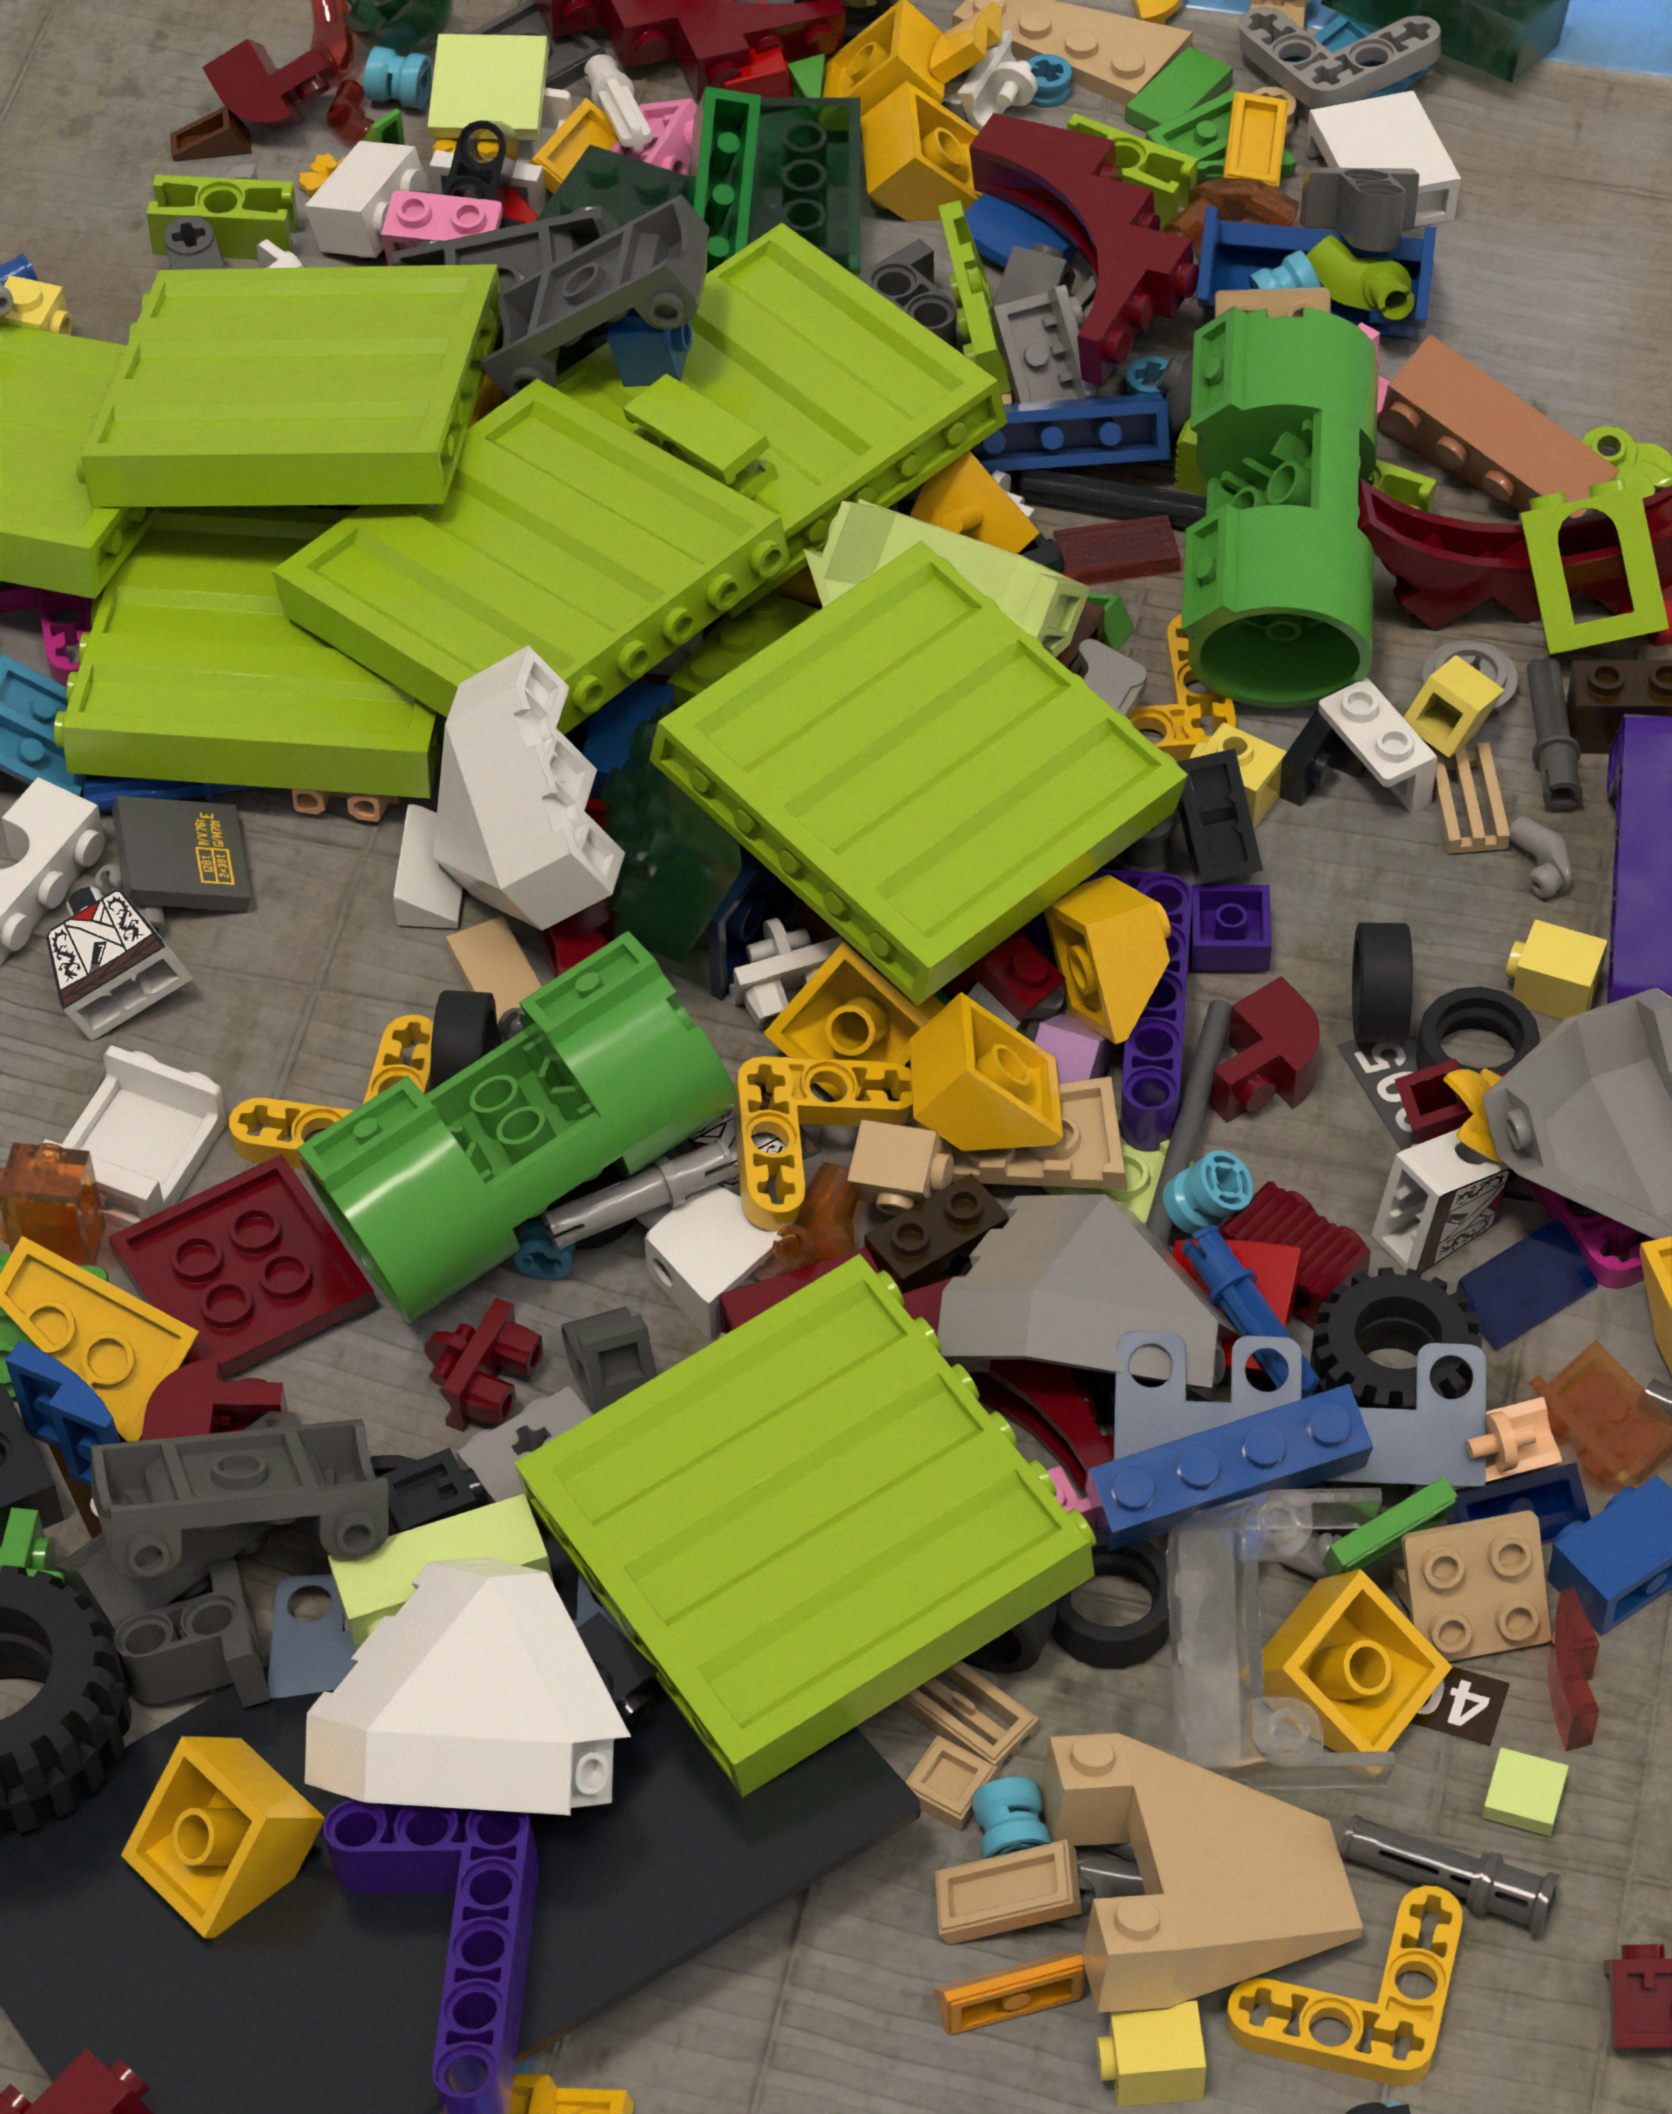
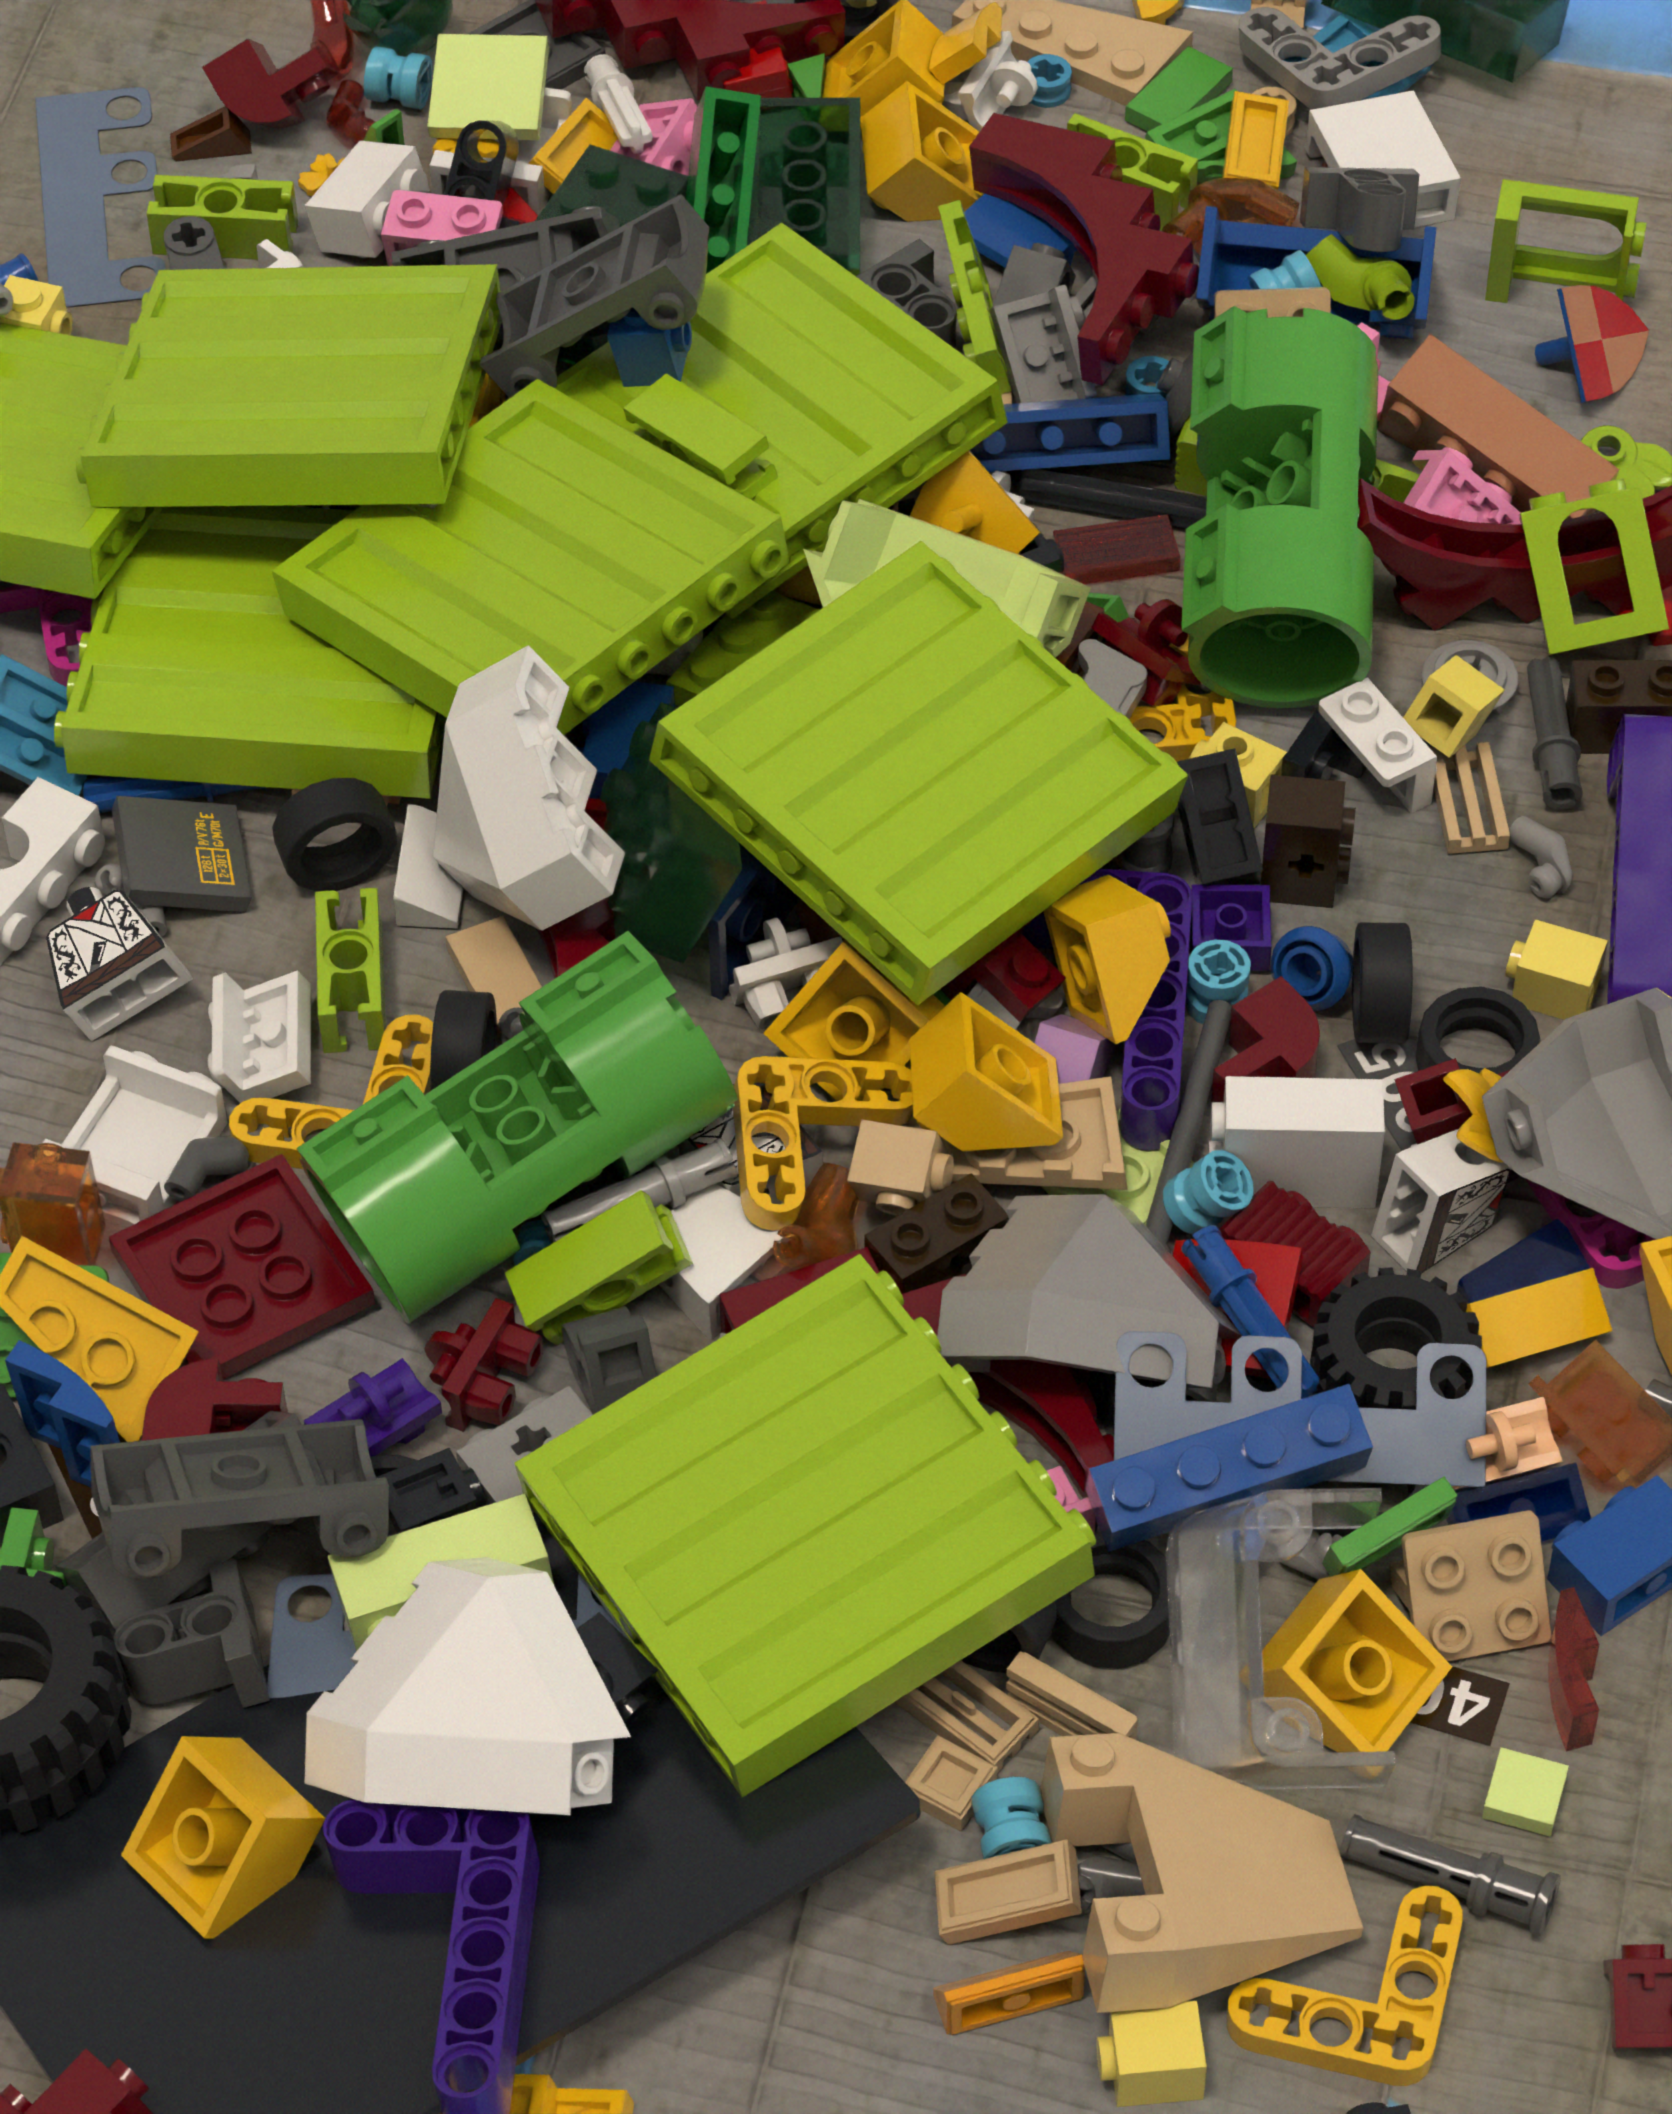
none -> sand blue piece [35,87,166,307]
none -> dark grey arm [164,1135,249,1202]
none -> white bracket [208,970,311,1103]
none -> black tyre [272,778,397,891]
none -> dark purple hips [304,1358,442,1457]
none -> lime piece [315,888,386,1053]
none -> lime piece [504,1190,693,1345]
none -> tan tile [1006,1651,1138,1740]
none -> dark red hips [1091,599,1201,706]
none -> medium azure wheel [1185,939,1251,1024]
none -> white brick [1208,1076,1385,1208]
none -> dark brown brick [1260,775,1356,908]
none -> blue cone [1271,926,1353,1011]
none -> bright pink bracket [1403,447,1522,525]
none -> yellow slope [1466,1268,1613,1368]
none -> lime panel [1485,179,1647,303]
none -> shield [1535,285,1649,403]

